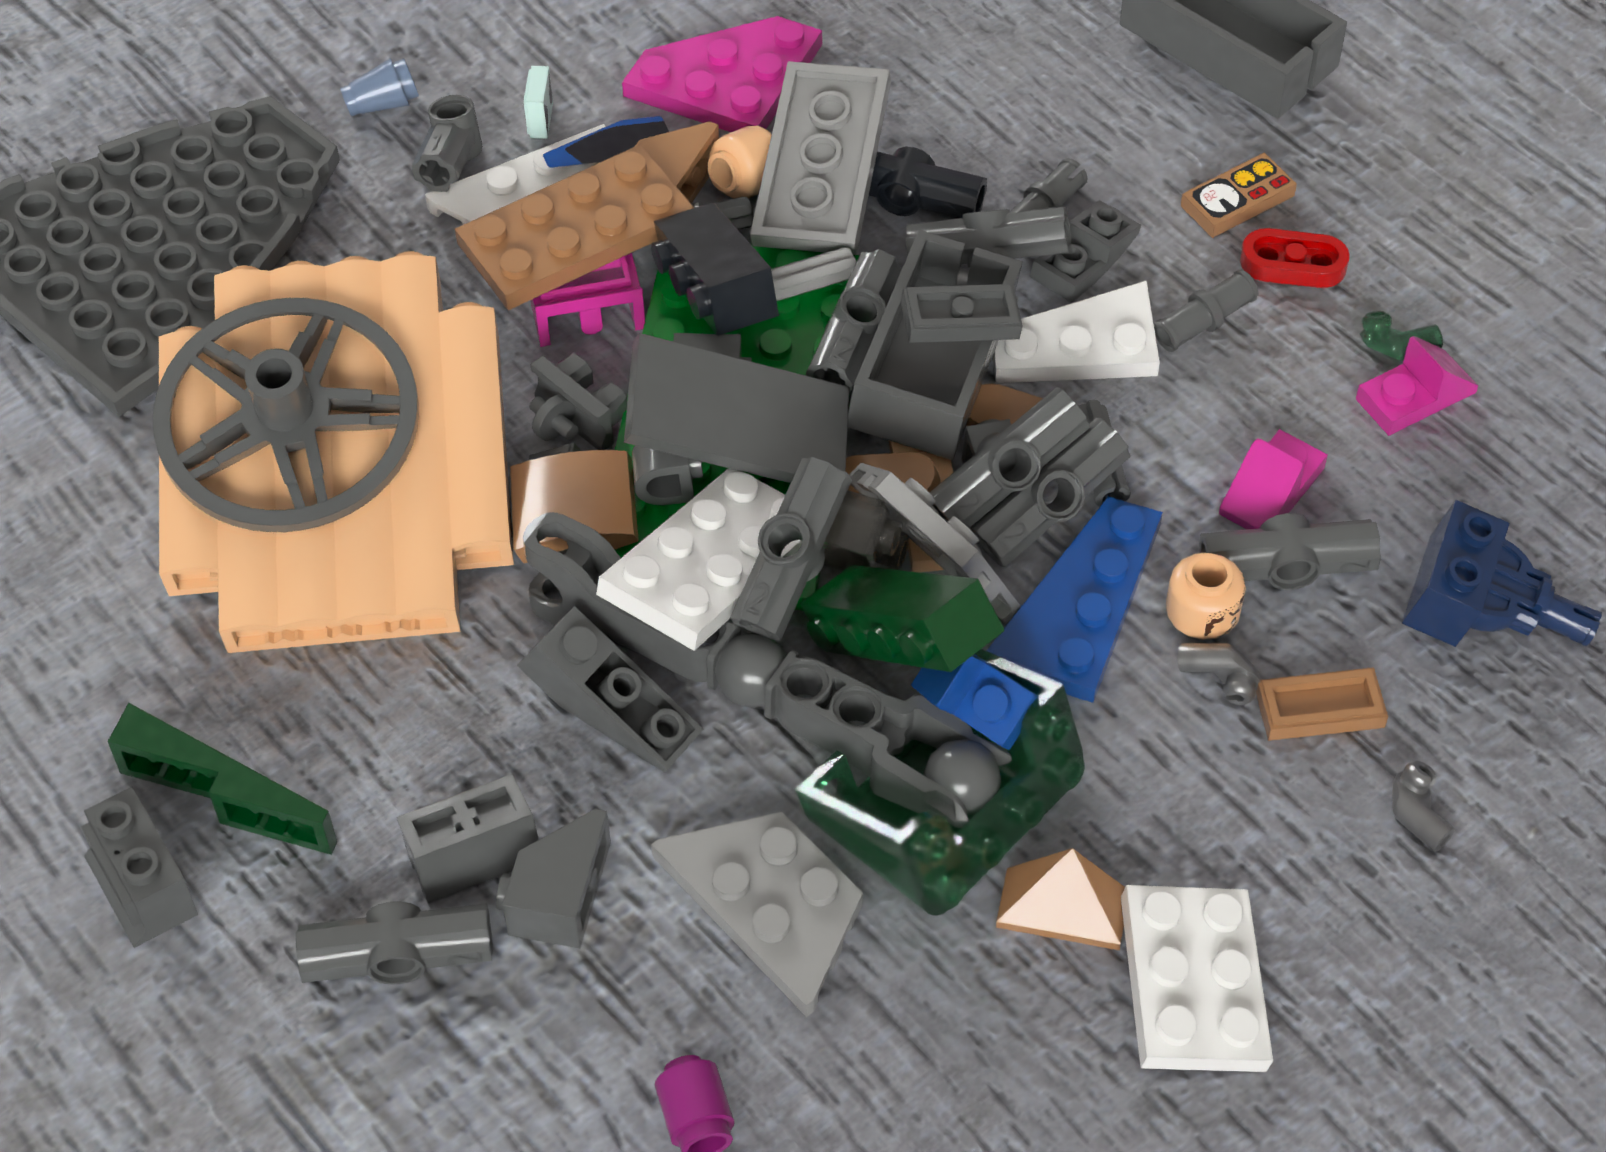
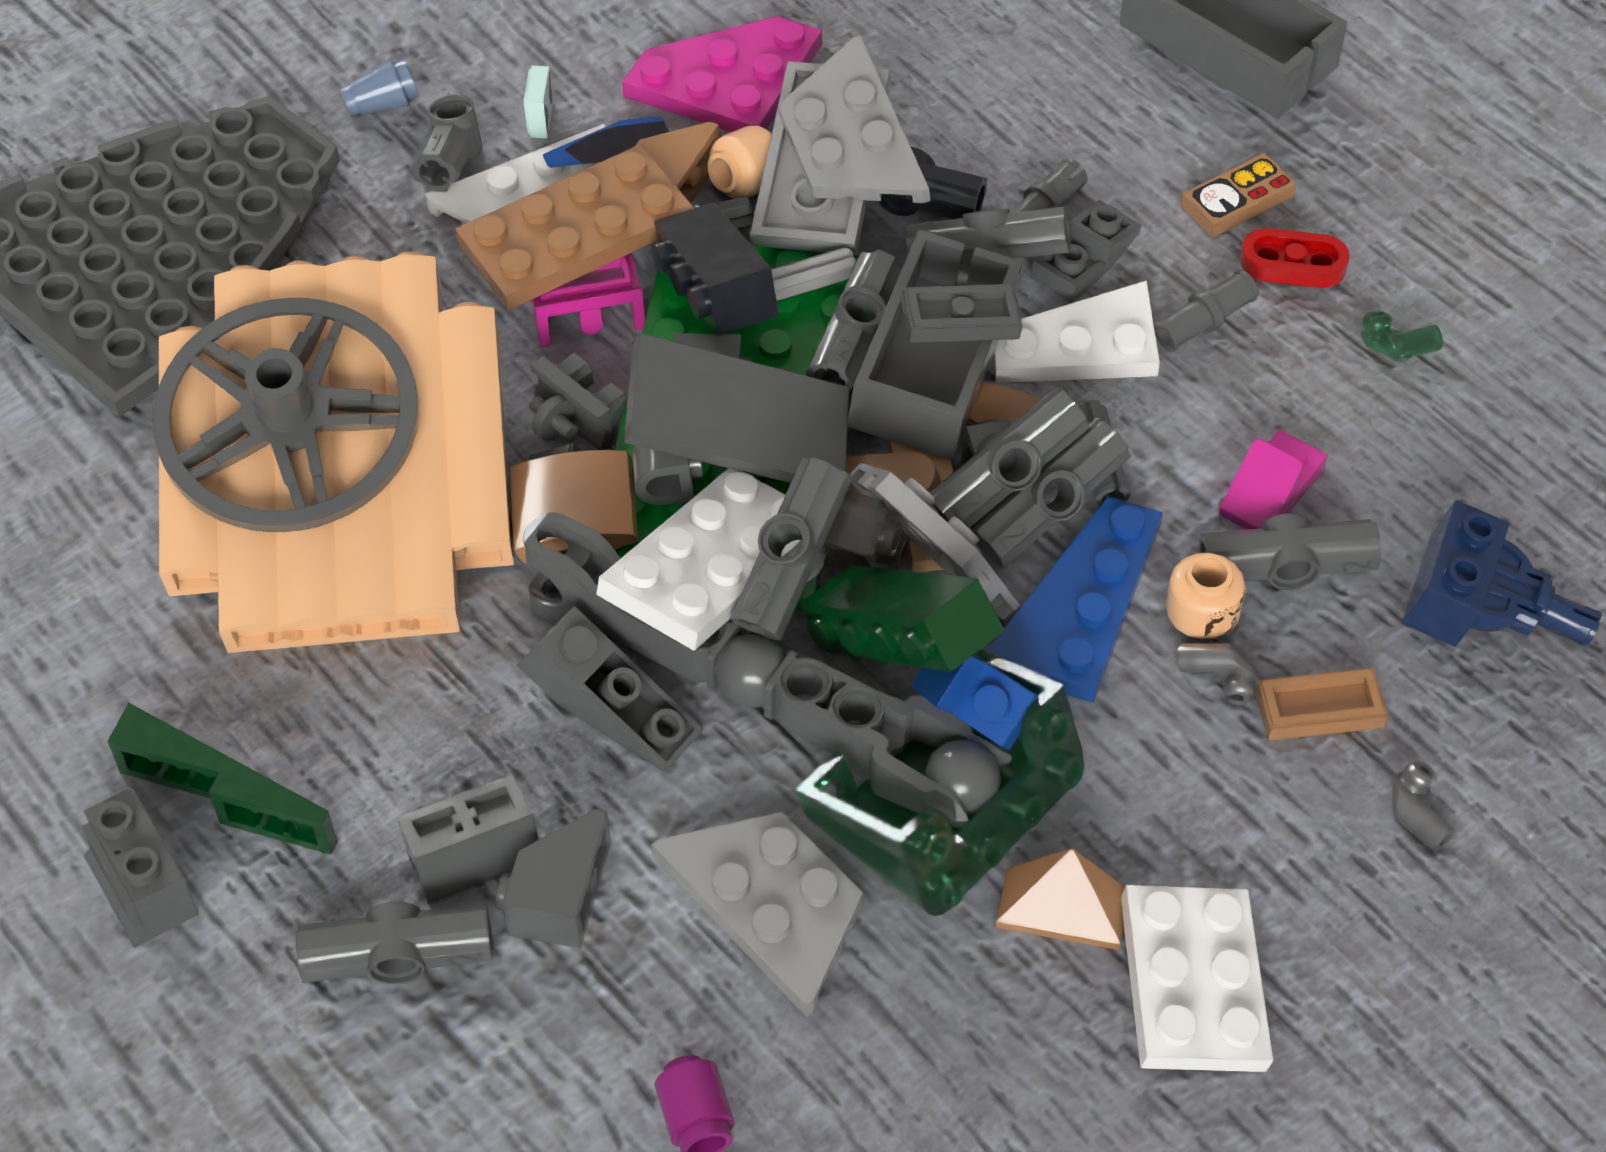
dark pink slope [1356,336,1478,436] -> none
none -> light grey wing [778,35,931,203]

